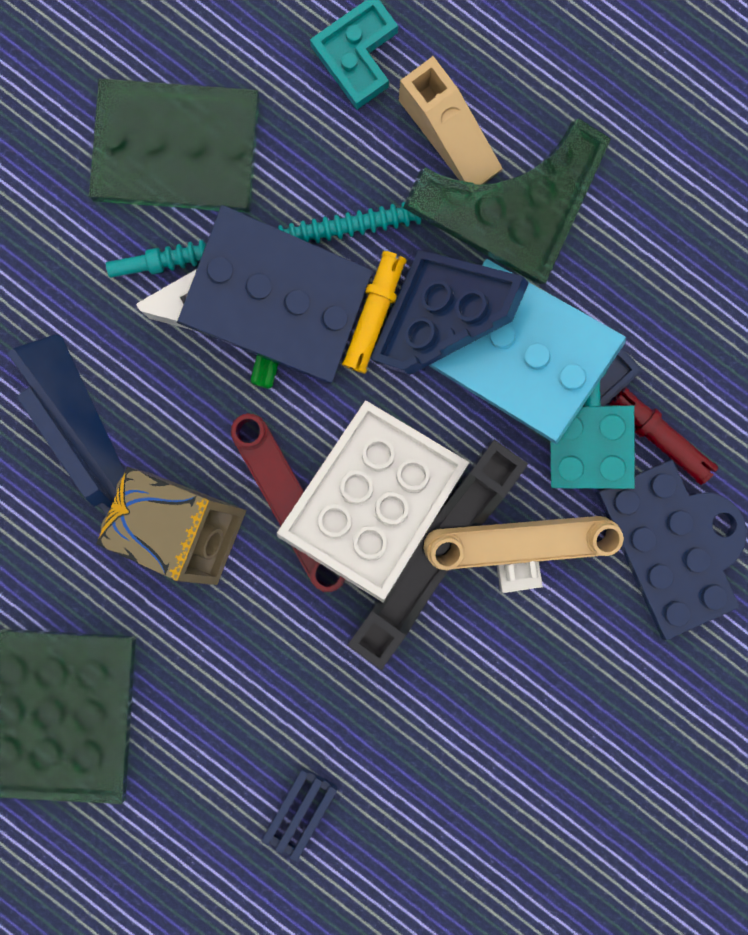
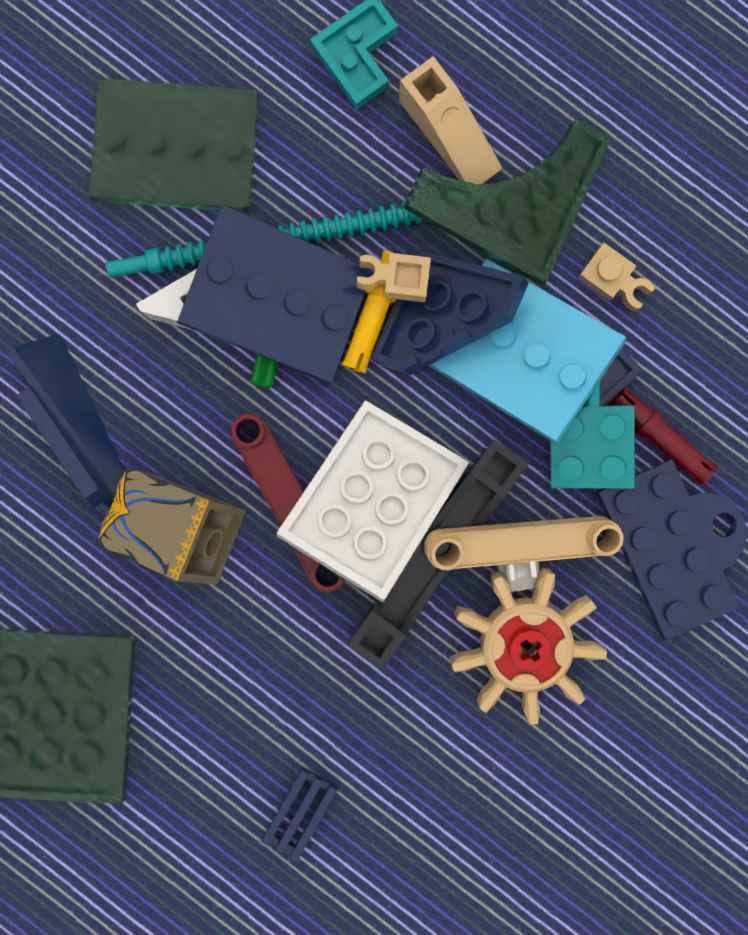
none -> tan plate [357,253,431,302]
none -> tan gear [449,567,607,724]
none -> tan plate [578,243,655,312]

